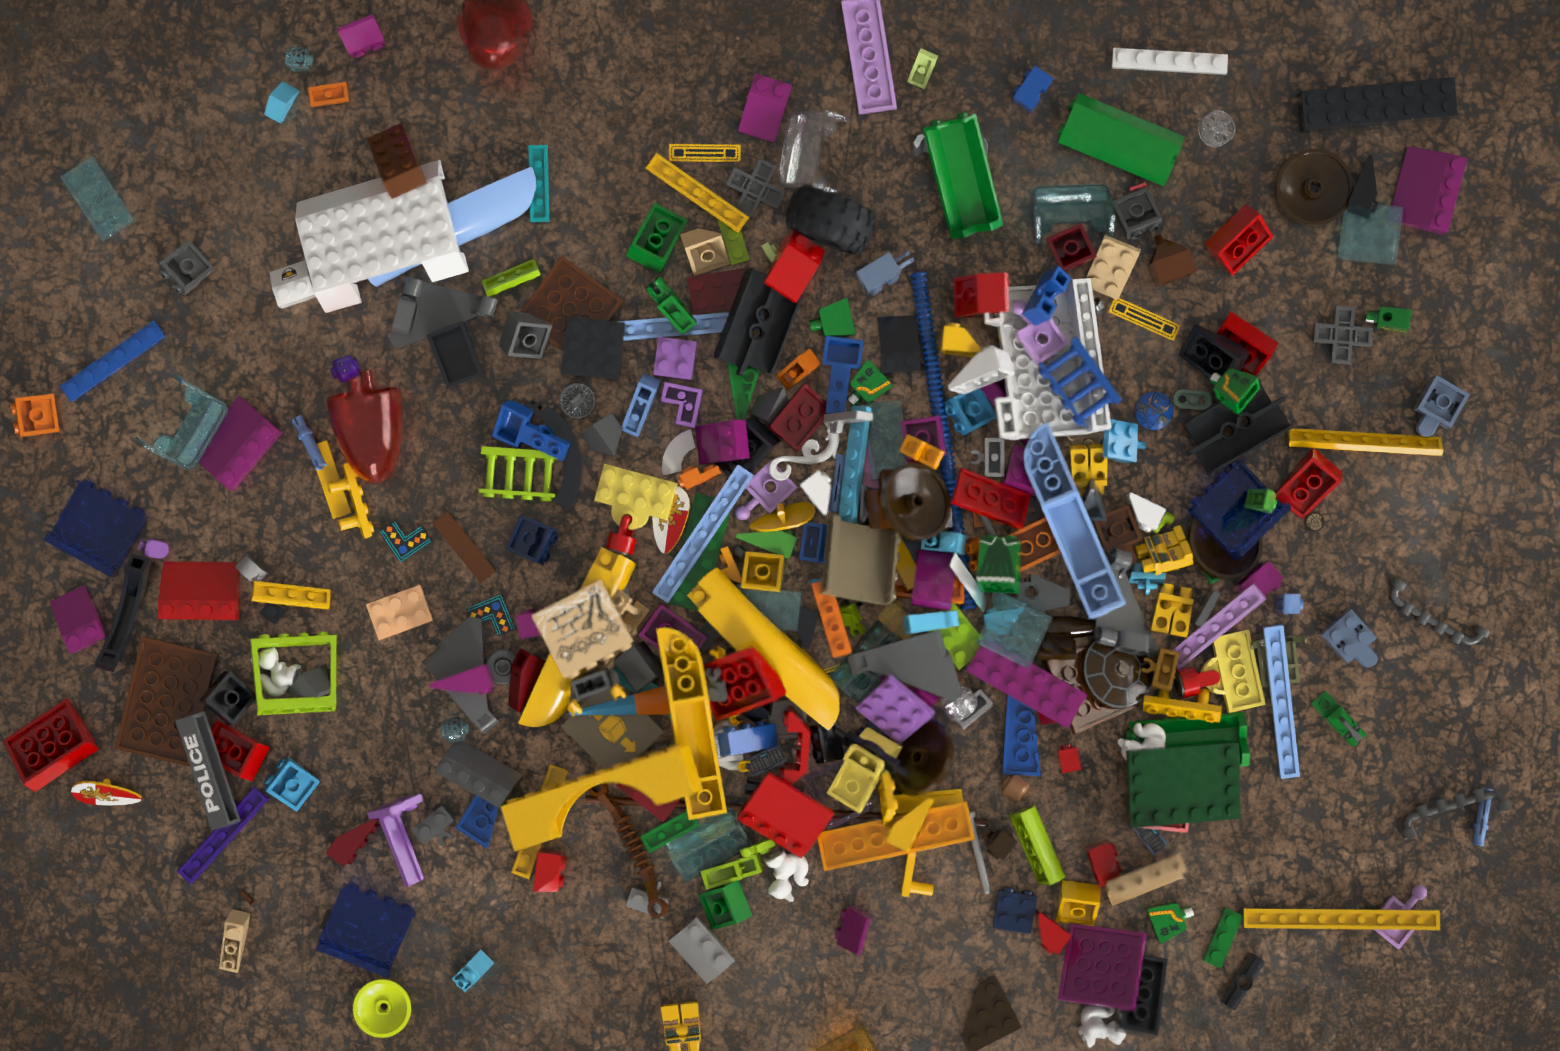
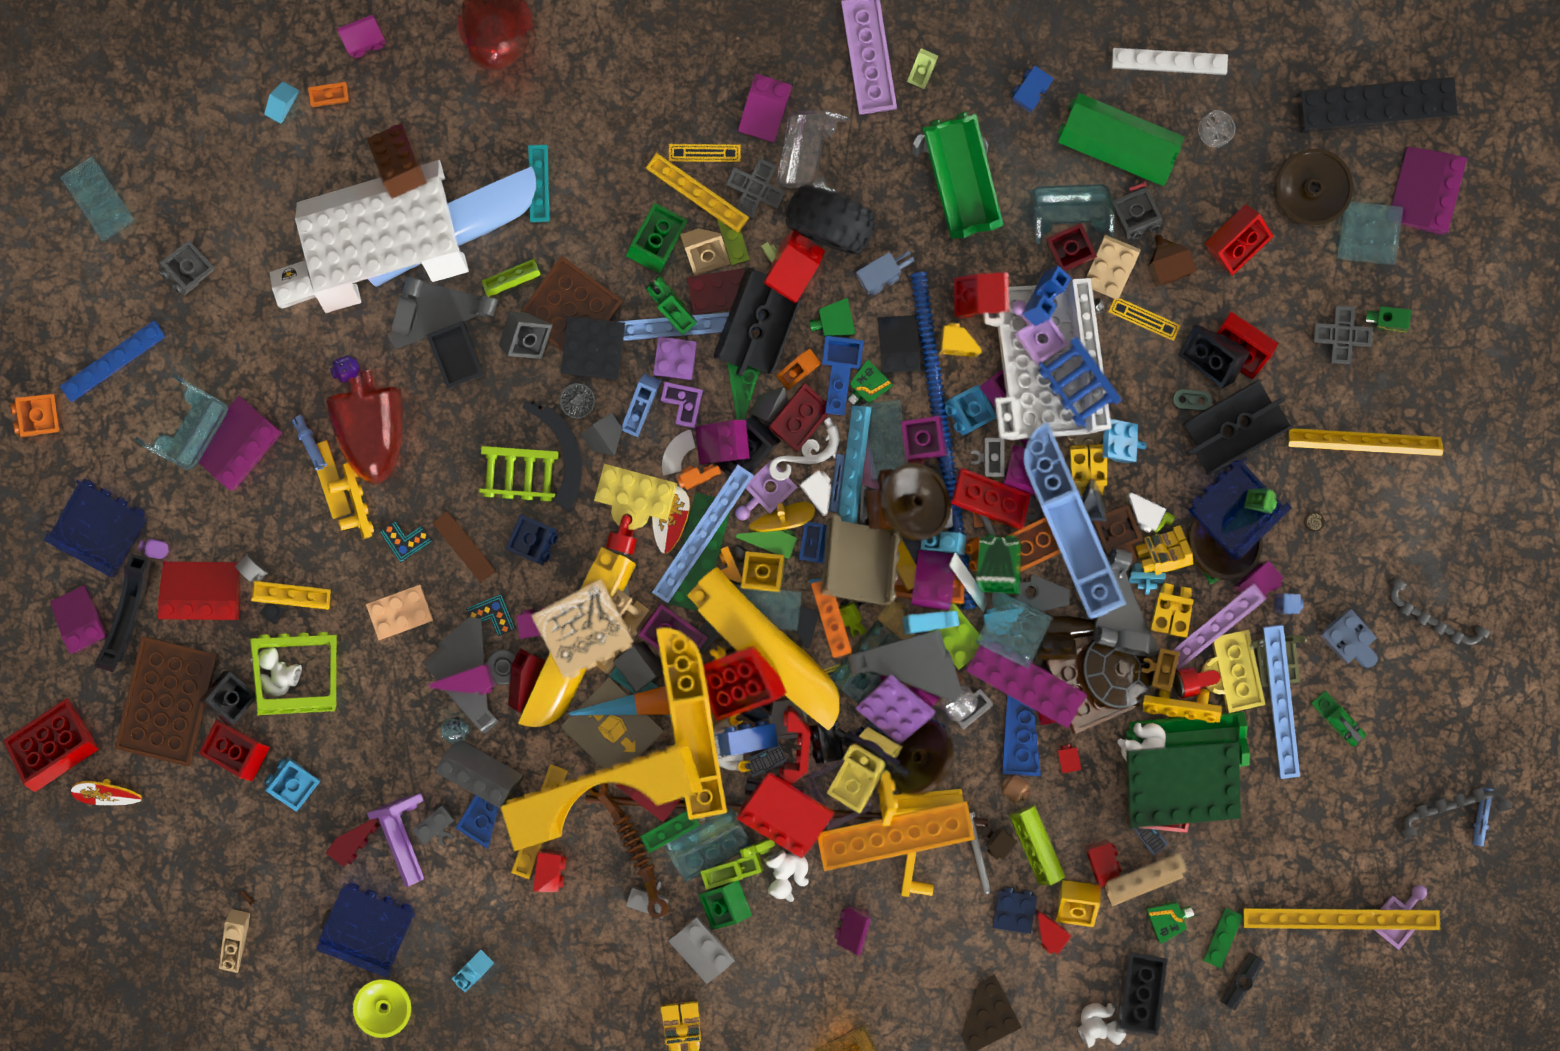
dark grey brick [176,711,241,831] -> none
dark purple tile [177,786,270,884] -> none
clear light blue head [285,46,313,72] -> none
dark grey slope [288,664,331,698] -> none
blue plate [492,400,570,461] -> none
dark grey torso [567,666,625,717] -> none
dark grey plate [706,667,728,701] -> none
light grey hinge [824,411,873,434] -> none
yellow slope [885,798,934,852] -> none
light orange slope [899,434,944,469] -> none
white slope [948,346,1015,394] -> none
magenta plate [1058,923,1147,1011] -> none
blue dish [1135,392,1173,430] -> none
dark grey tile [1190,590,1221,627] -> none
green torso [1210,368,1260,415] -> none
red slope [1275,448,1342,520] -> none
black slope [1347,155,1379,219] -> none
sand blue brick [1413,375,1470,437] -> none

